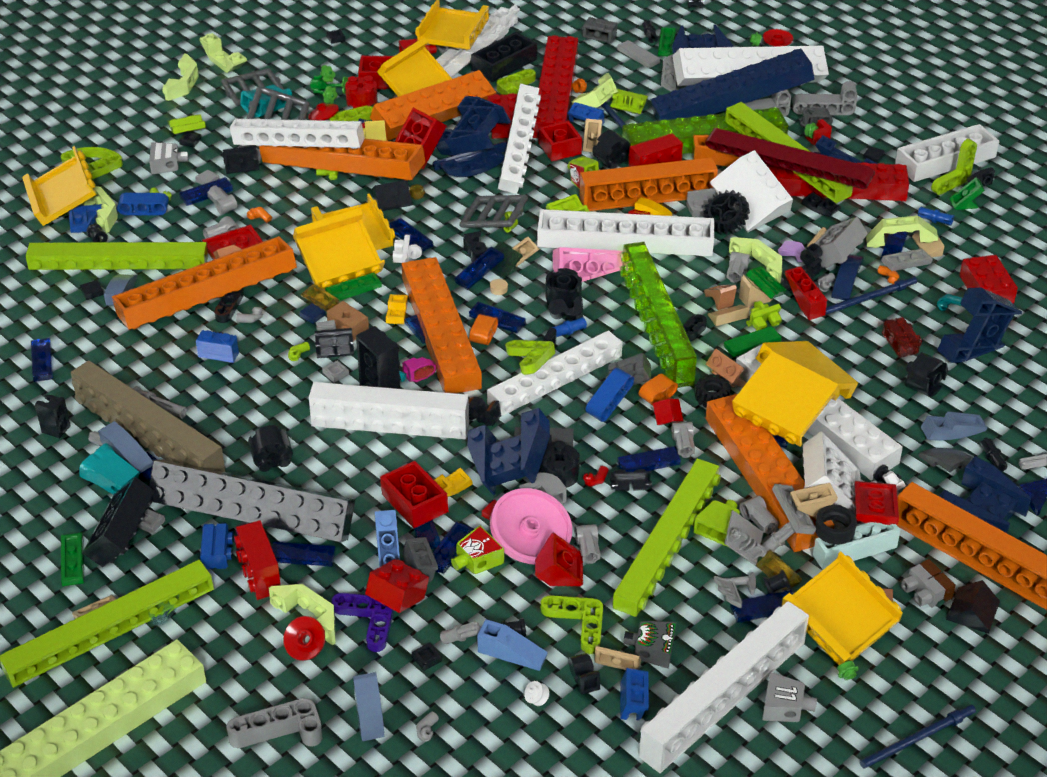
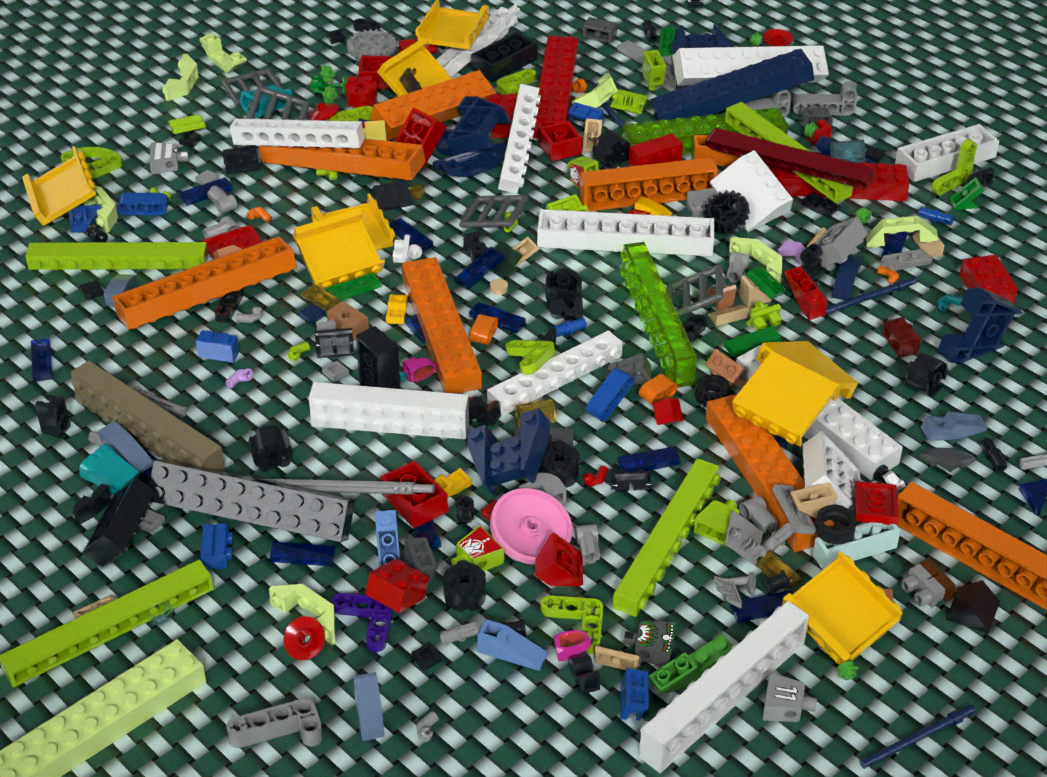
green tile [61,533,84,586] -> none
red brick [234,520,281,600] -> none
clear blue tile [433,522,474,574] -> none
white wheel [524,681,549,706] -> none
bright pink wedge [553,247,626,282] -> none
light grey piece [672,422,695,458] -> none
light grey arm [817,273,835,292] -> none
dark blue wedge [939,456,1032,534] -> none
none -> black slope [73,484,111,525]
none -> lavender arm [225,368,254,388]
none -> light grey axle [260,479,435,495]
none -> light grey gear [347,29,397,59]
none -> black beam [353,19,381,32]
none -> clear smoke hinge [399,68,422,93]
none -> black brick [443,560,486,612]
none -> black bush [456,496,474,524]
none -> clear yellow slope [515,399,556,427]
none -> dark pink rock [554,630,591,661]
none -> lime torso [643,50,666,90]
none -> bright green slope [648,634,733,694]
none -> dark grey bar [664,265,726,320]
none -> clear light blue slope [830,139,866,163]
none -> bright green plate [855,208,872,224]

